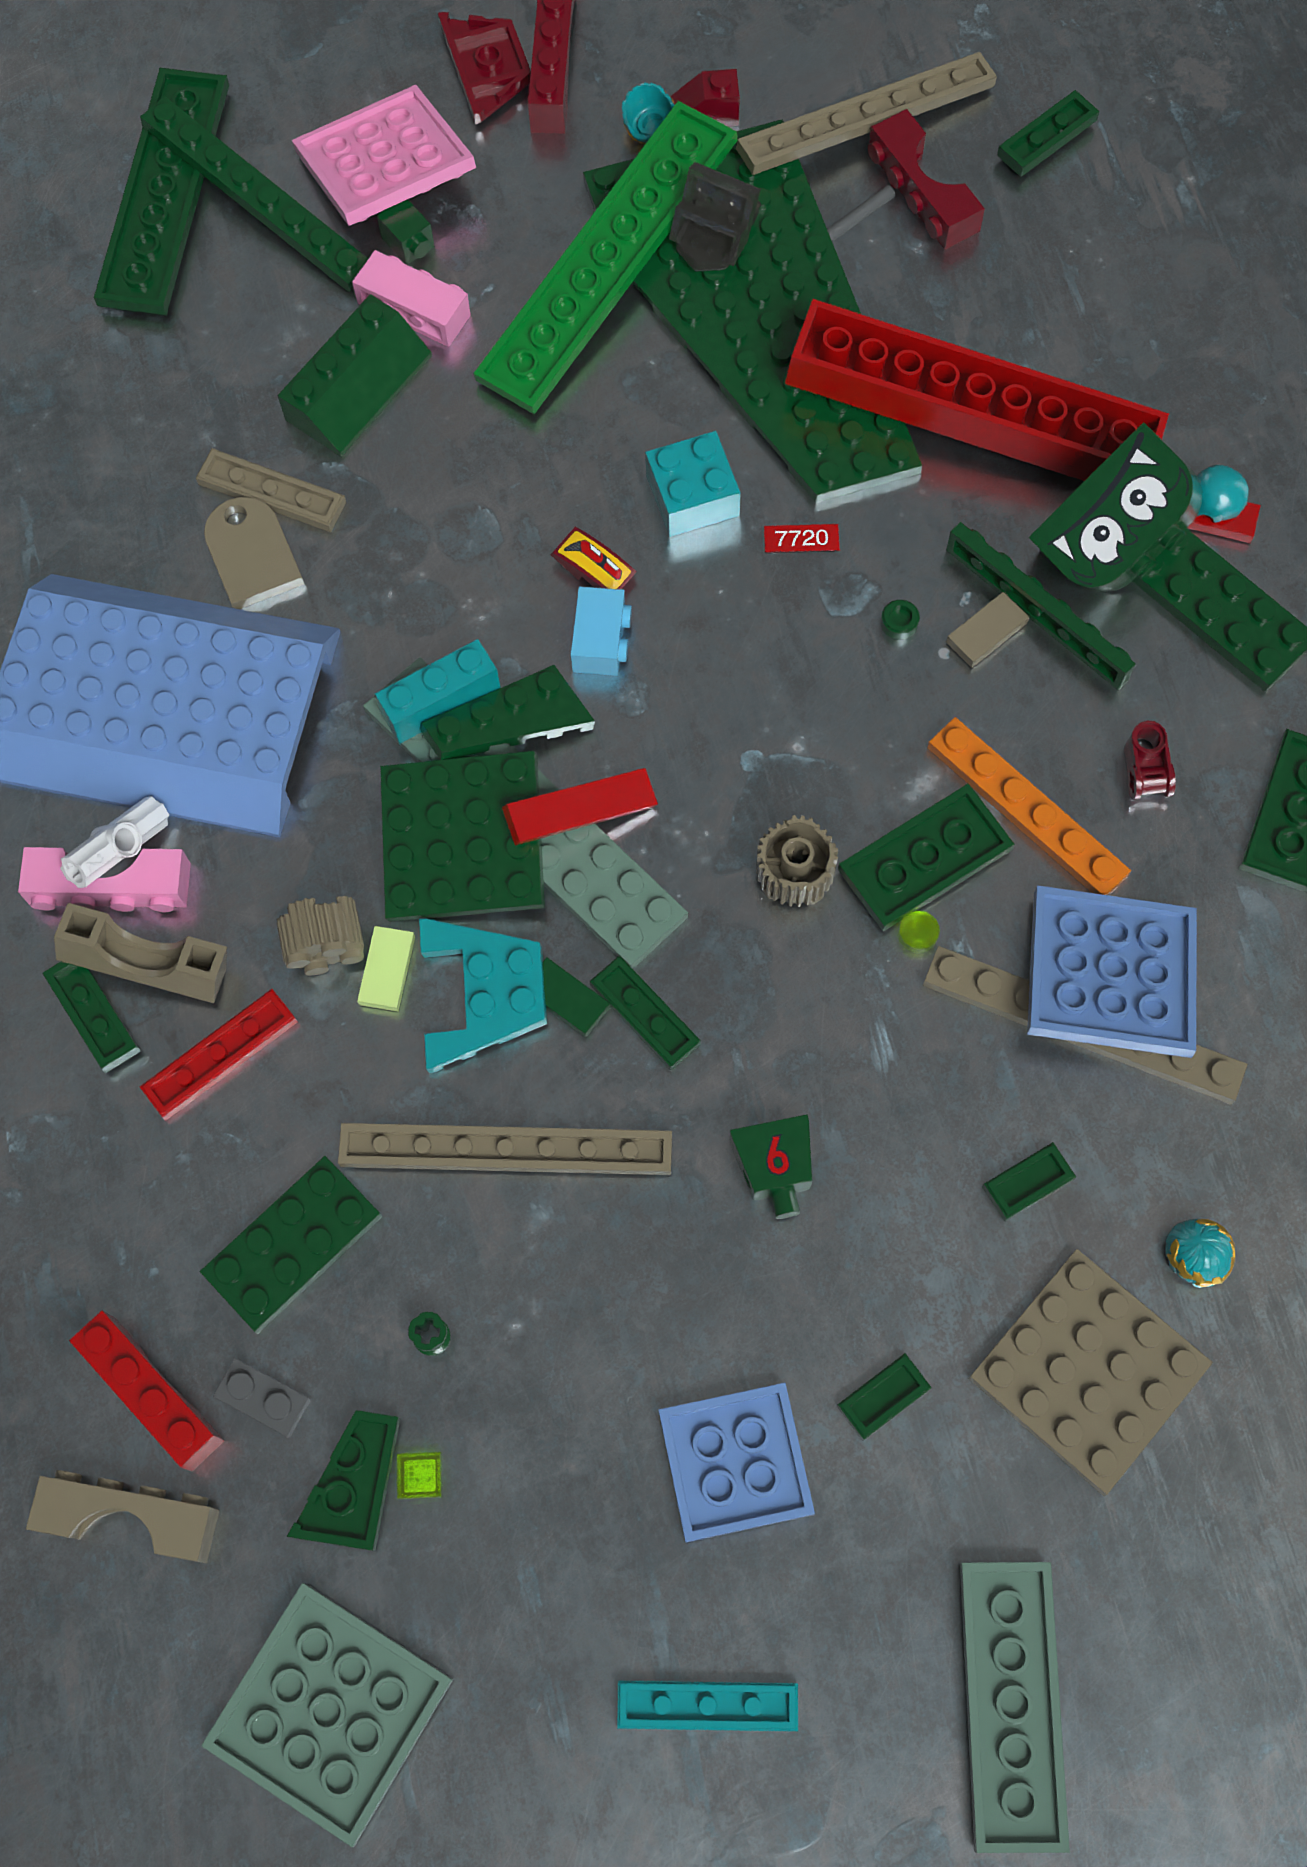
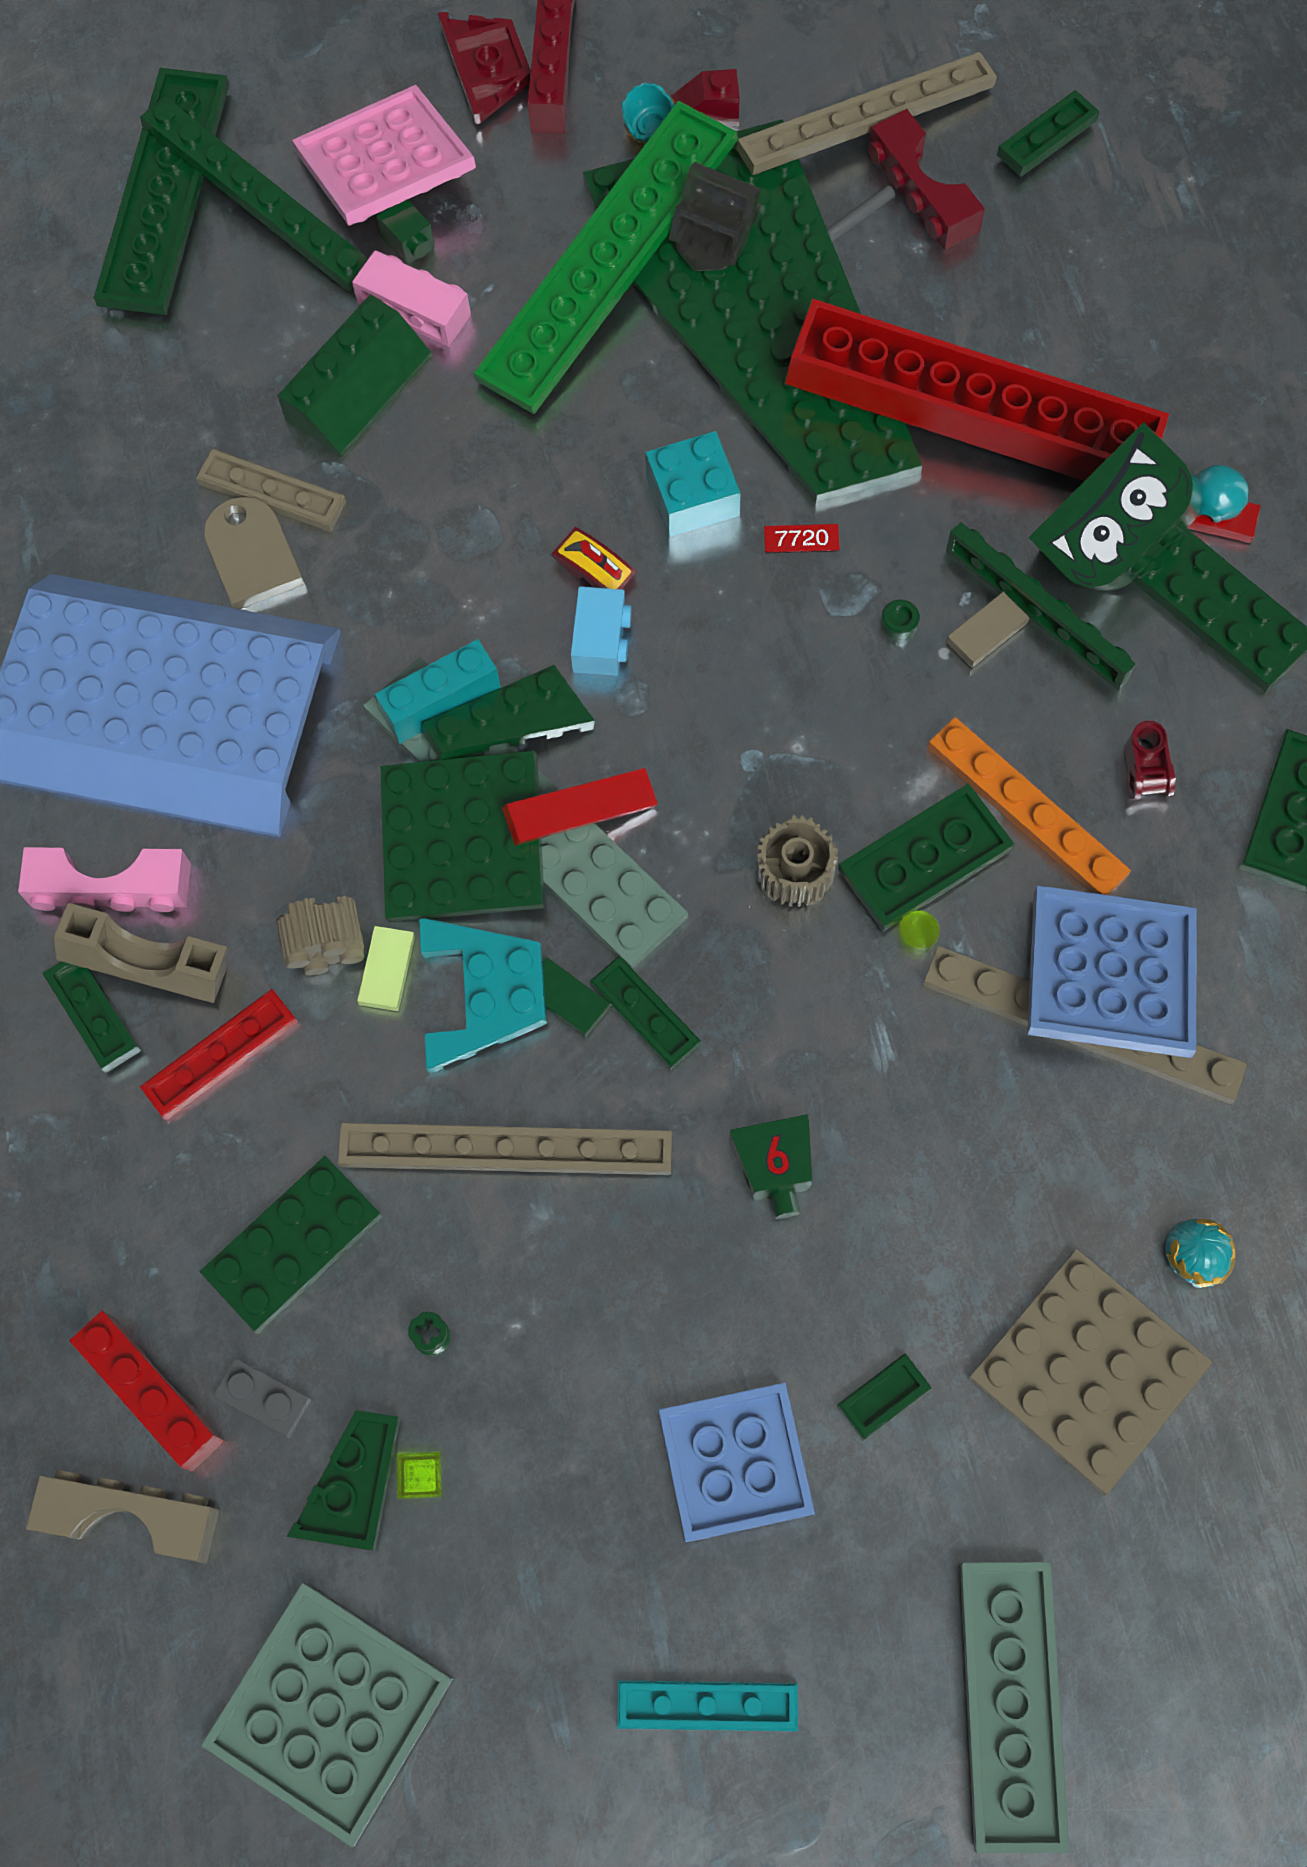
white piece [60,796,169,888] -> none
dark green tile [982,1142,1076,1222] -> none

